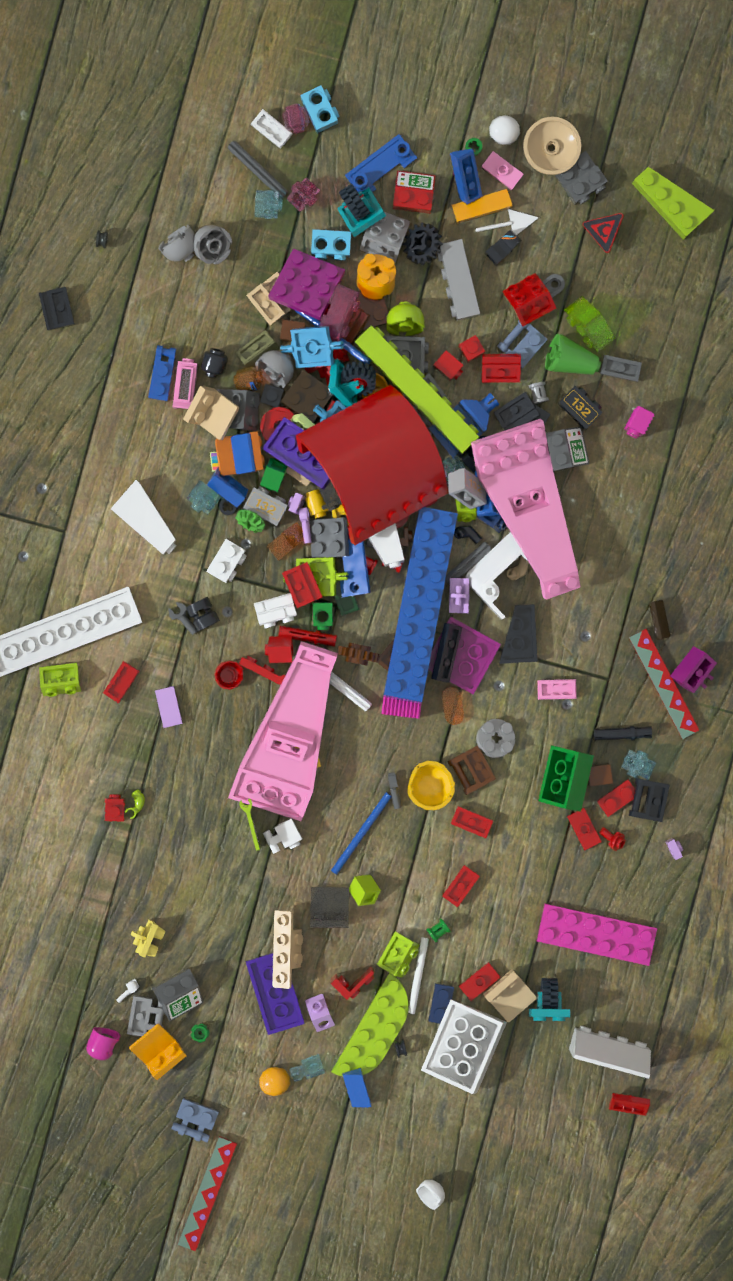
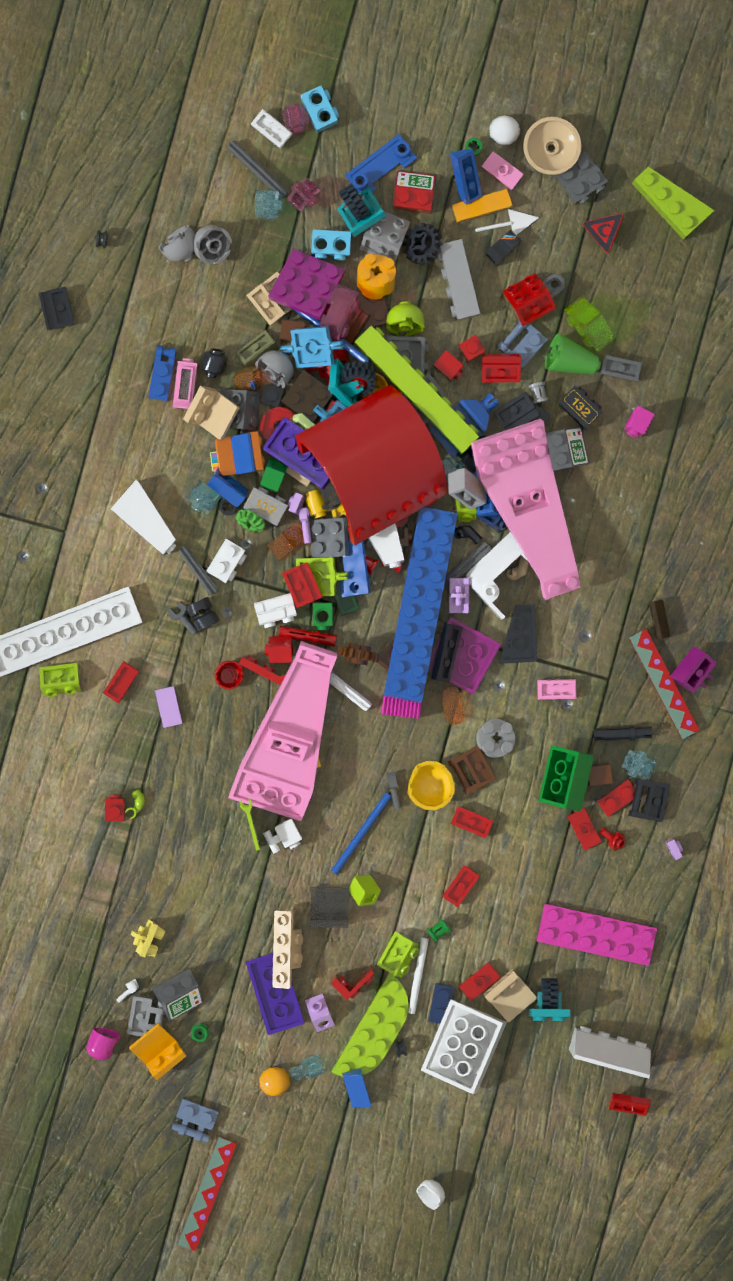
none -> dark grey axle [178,545,218,595]

